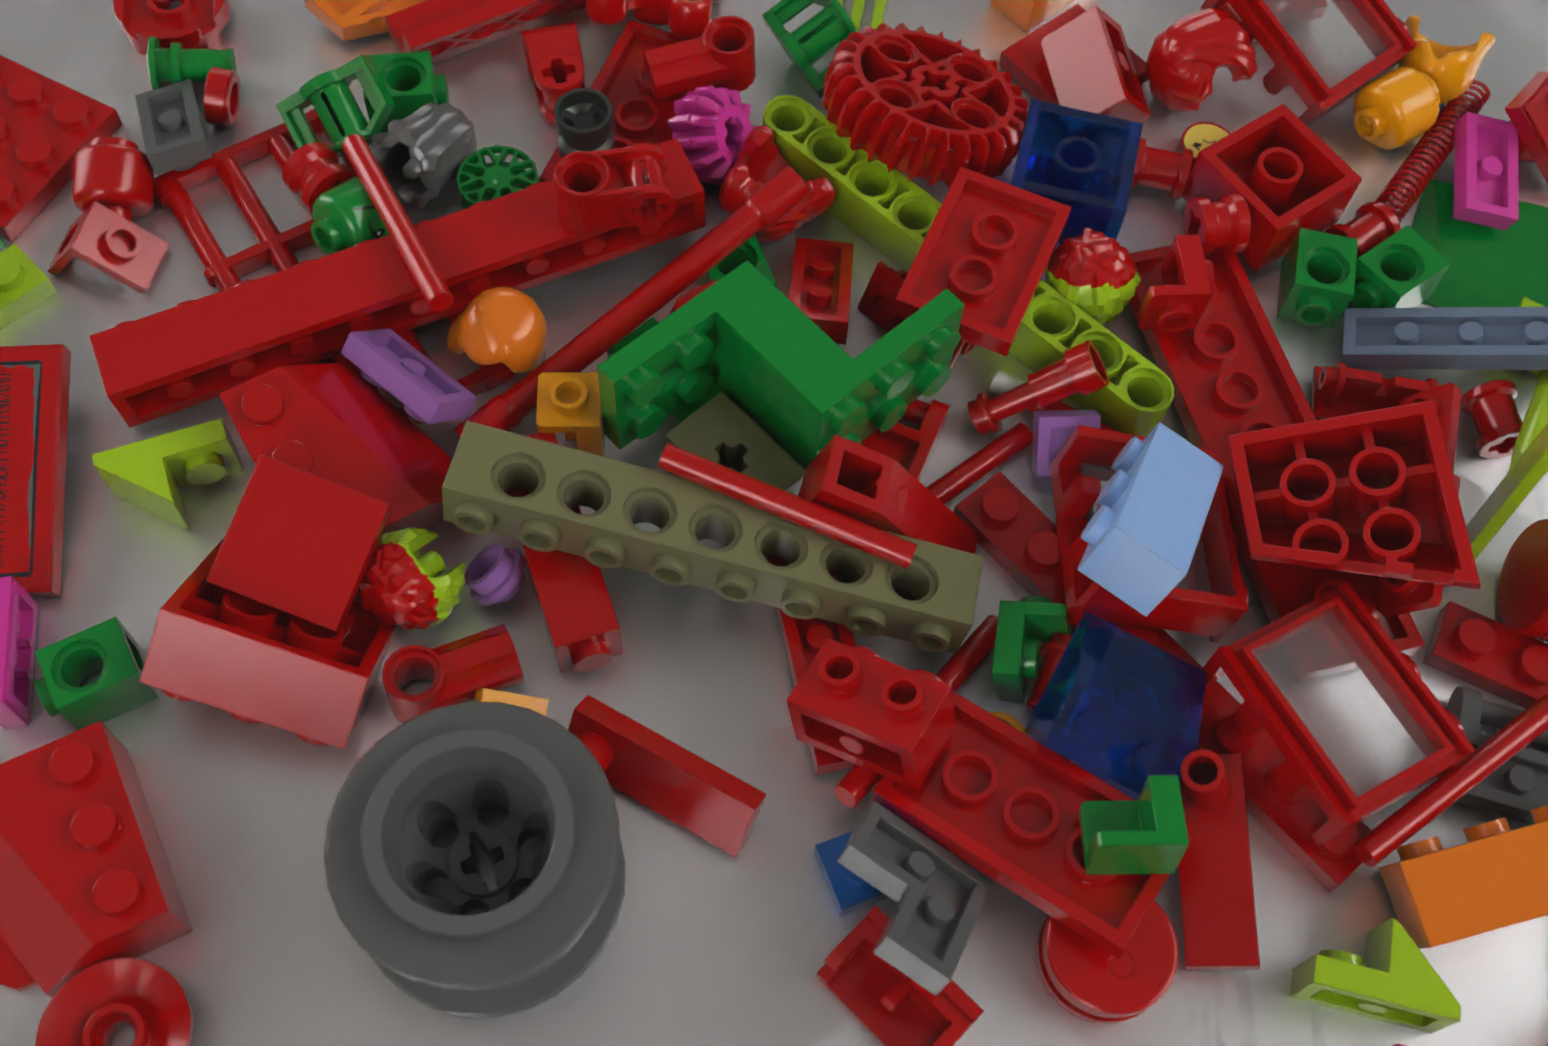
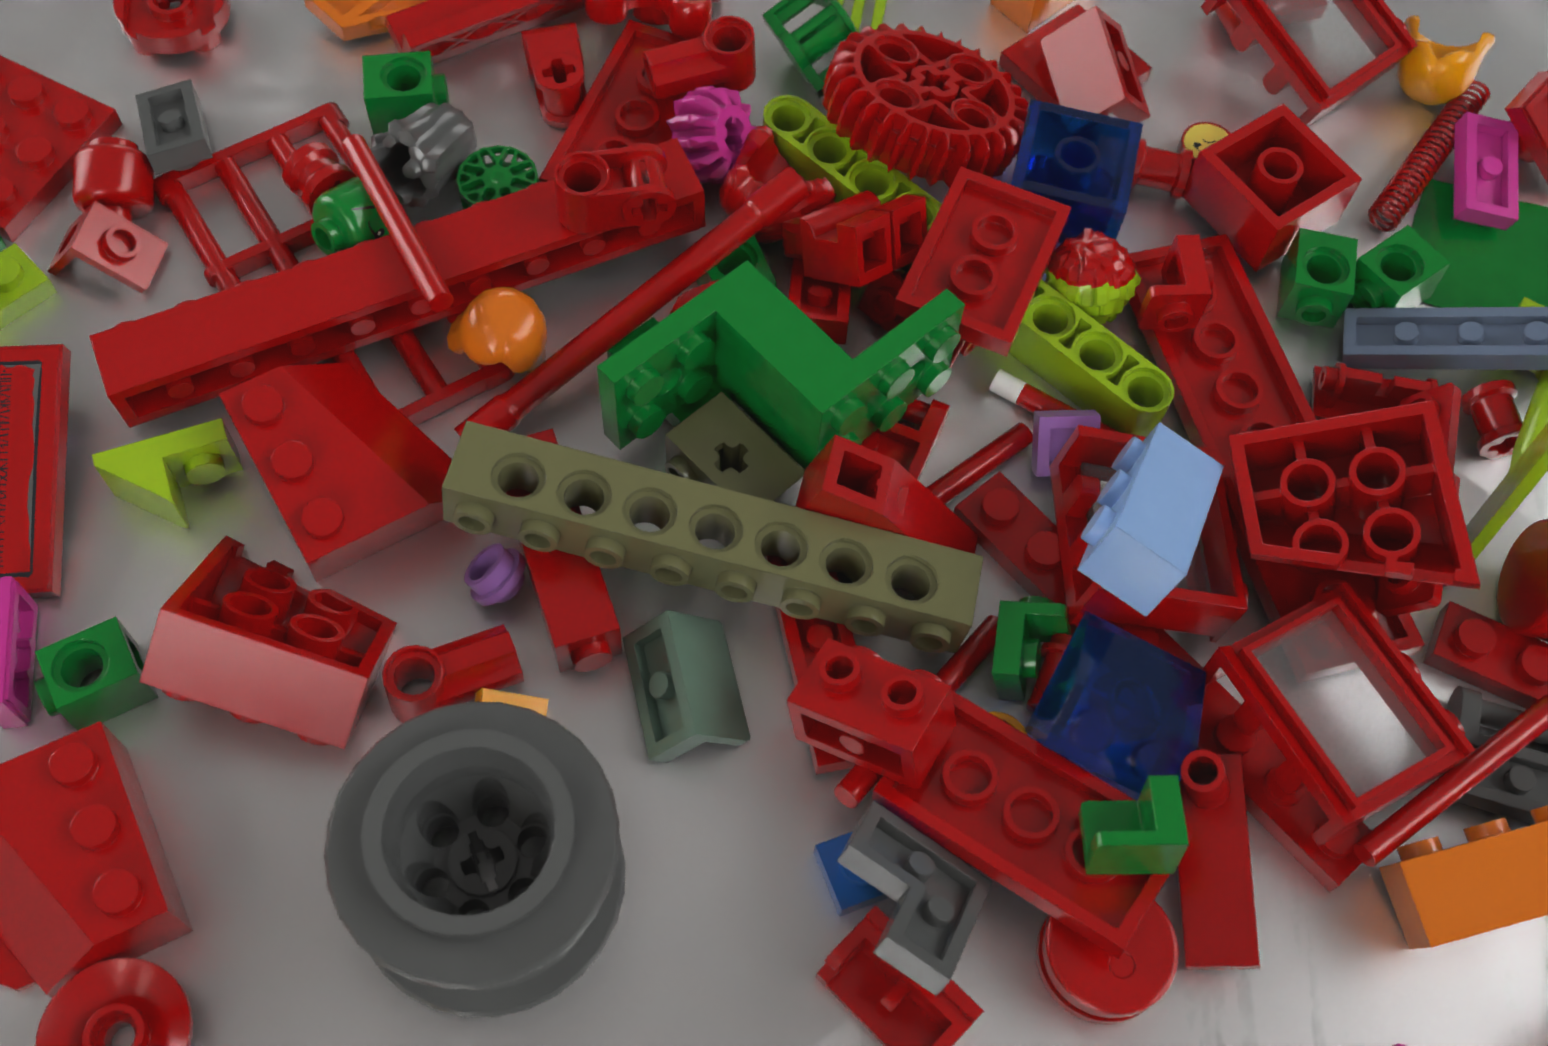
green pin [146,36,237,90] -> none
red tile [204,67,241,127] -> none
red tile [206,454,393,632] -> none
green piece [275,55,395,157] -> none
medium lavender plate [341,329,477,425] -> none
red piece [358,527,466,630] -> none
light orange bracket [536,372,605,456] -> none
pearl dark grey wheel [554,88,615,158] -> none
red piece [568,695,766,857] -> none
red bar [658,443,918,570] -> none
red piece [967,340,1109,435] -> none
red hair [1146,8,1258,112] -> none
red wheel [1183,193,1251,256] -> none
lime slope [1290,918,1461,1034] -> none
red bush [1325,201,1401,261] -> none
light orange head [1353,67,1440,150] -> none
none -> sand green panel [622,610,750,762]
none -> red hips [782,190,927,287]

